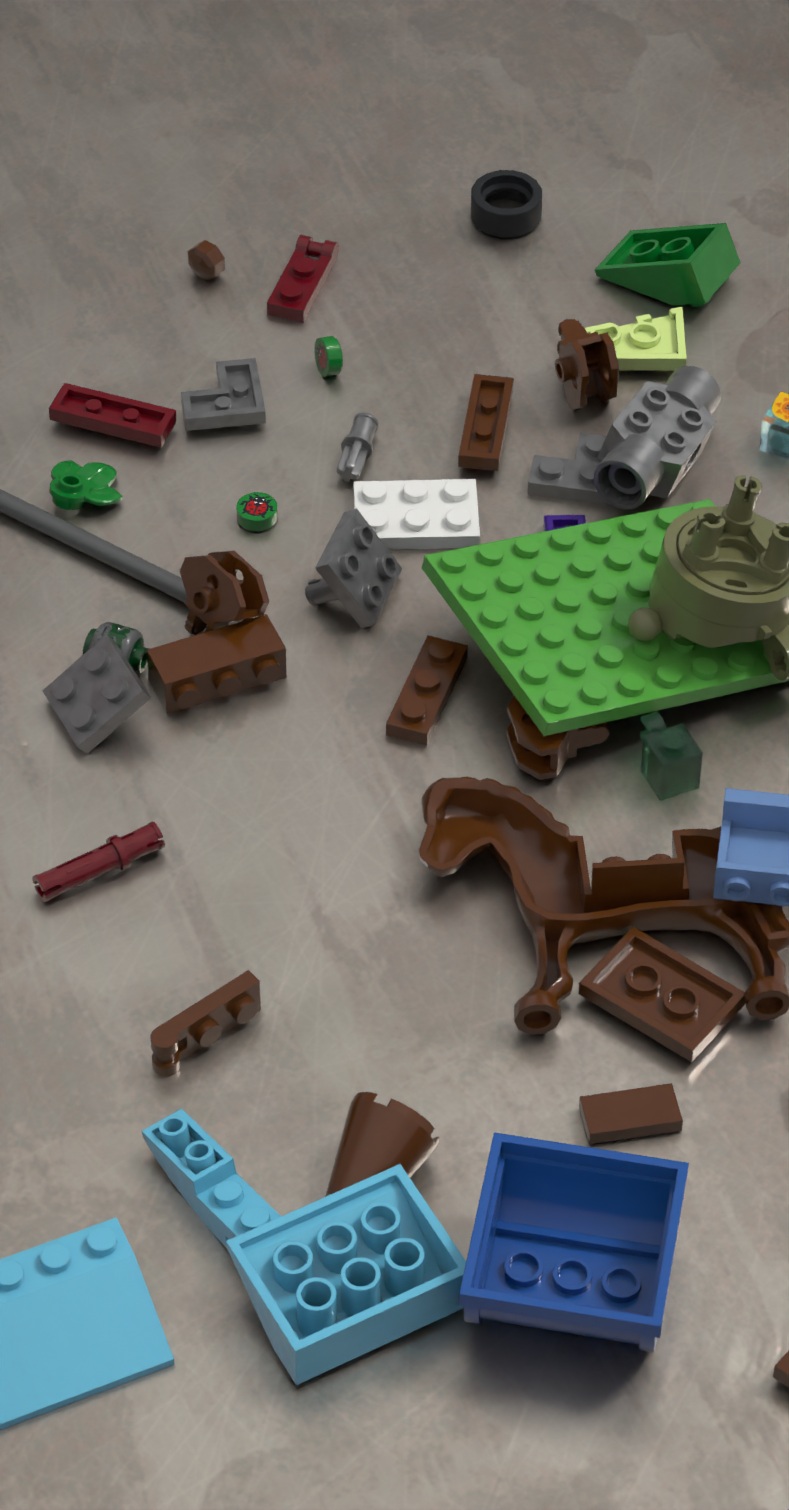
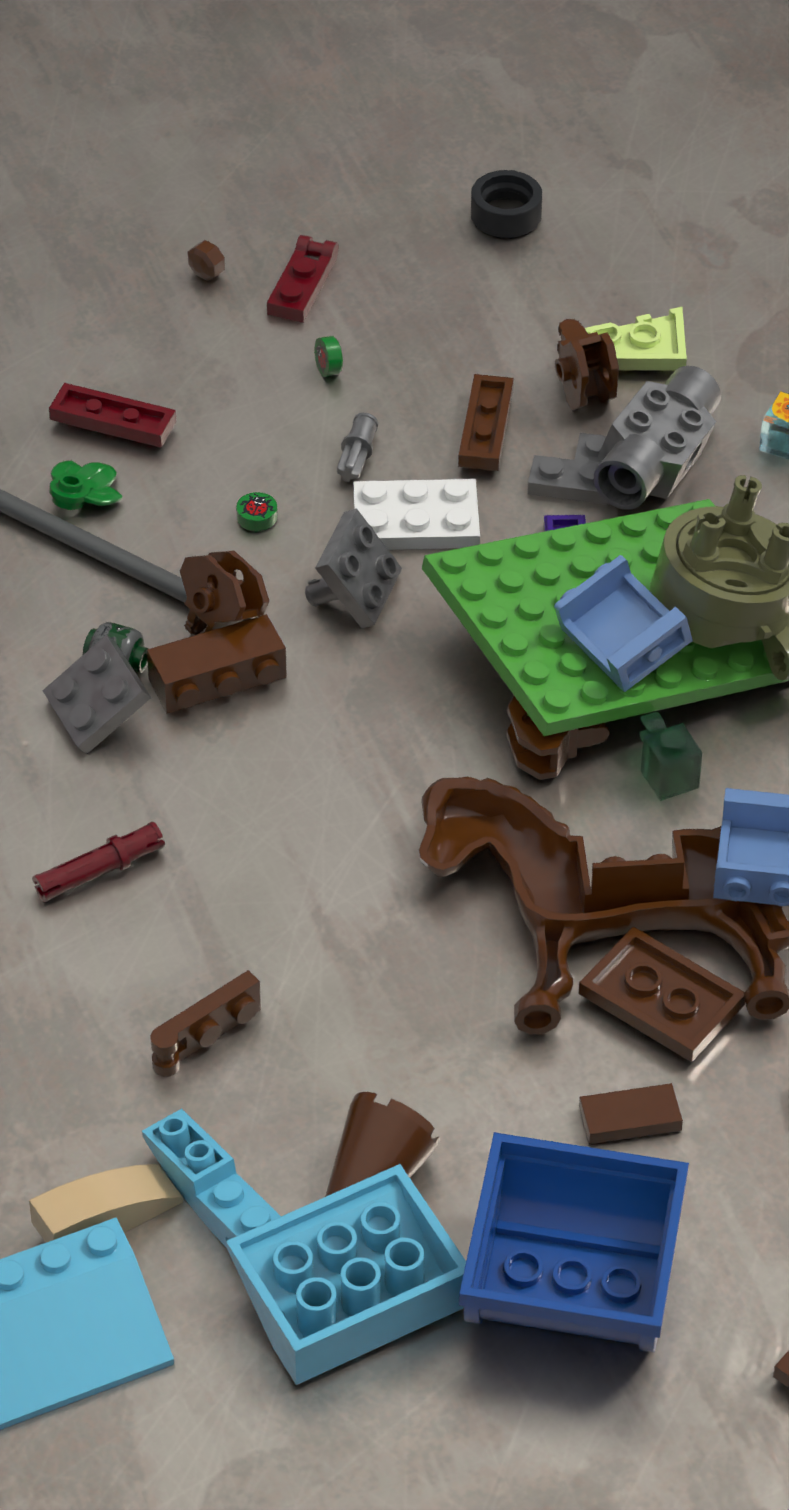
flat silver plate [181,358,266,431] -> none
reddish brown plate [386,635,468,746] -> none
green slope [595,223,741,307] -> none
none -> tan slope [29,1164,183,1242]
none -> medium blue panel [554,555,693,692]

